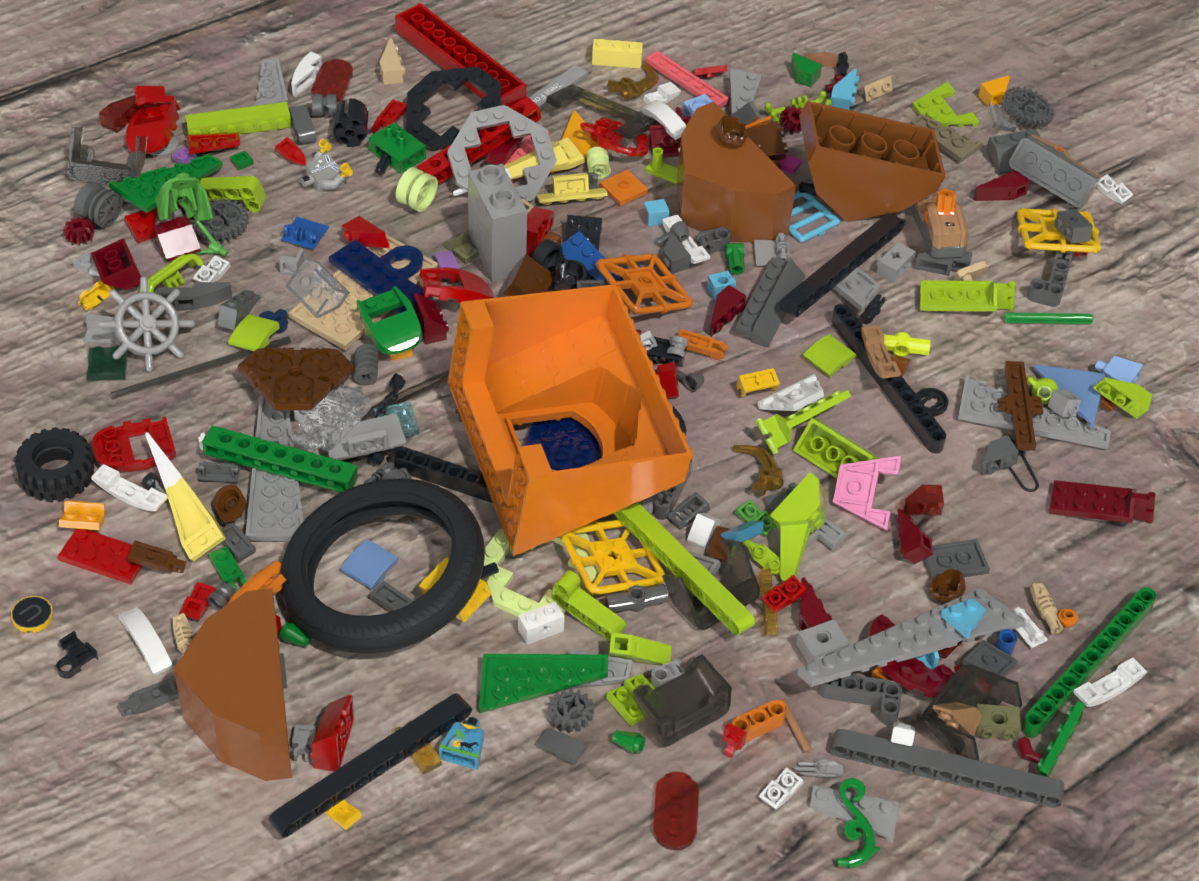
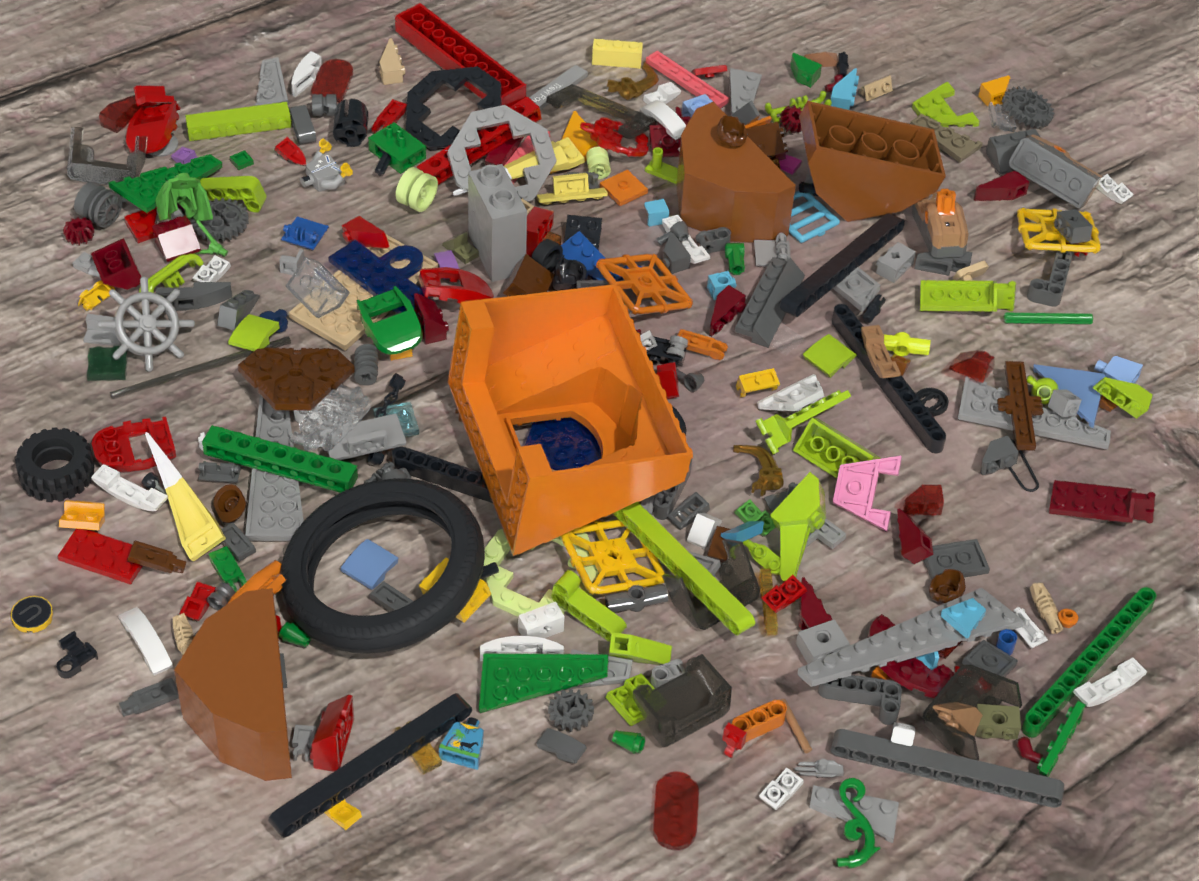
red wing [187,133,240,154] -> none
none -> white slope [480,636,564,661]
none -> clear red slope [949,350,995,383]

